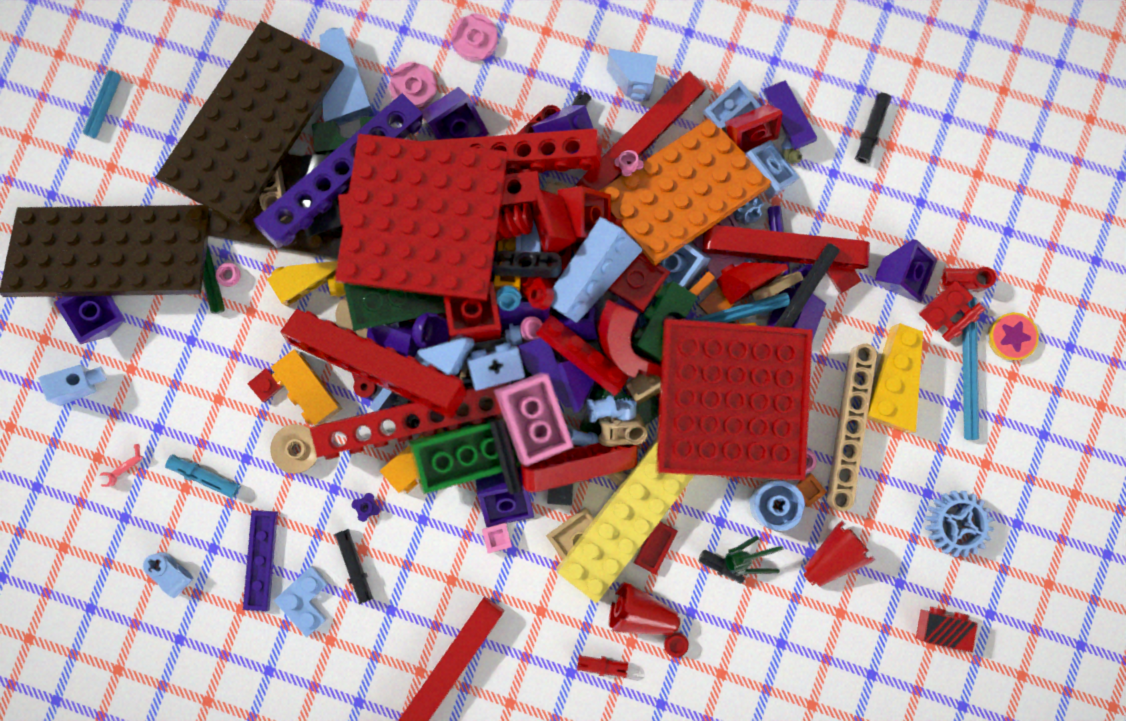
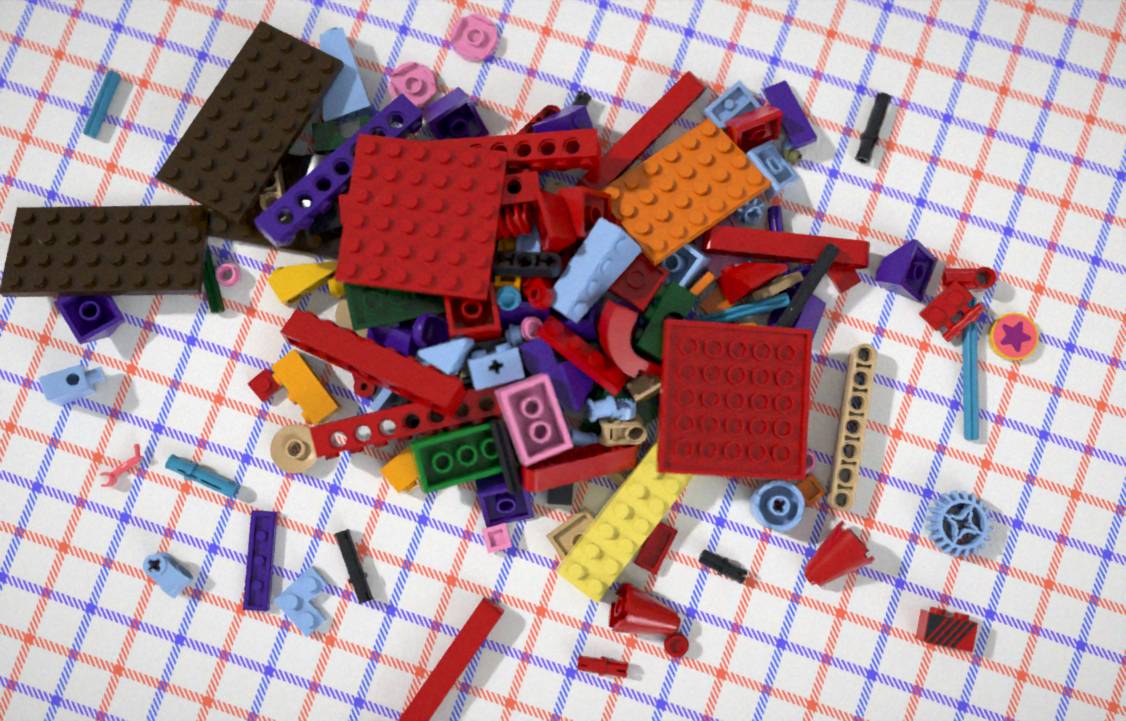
dark purple plate [351,493,381,522] -> none
light blue slope [607,48,658,102] -> none
bright pink plate [615,150,644,176] -> none
dark green plant [725,536,784,576] -> none
yellow wedge [867,323,923,433] -> none

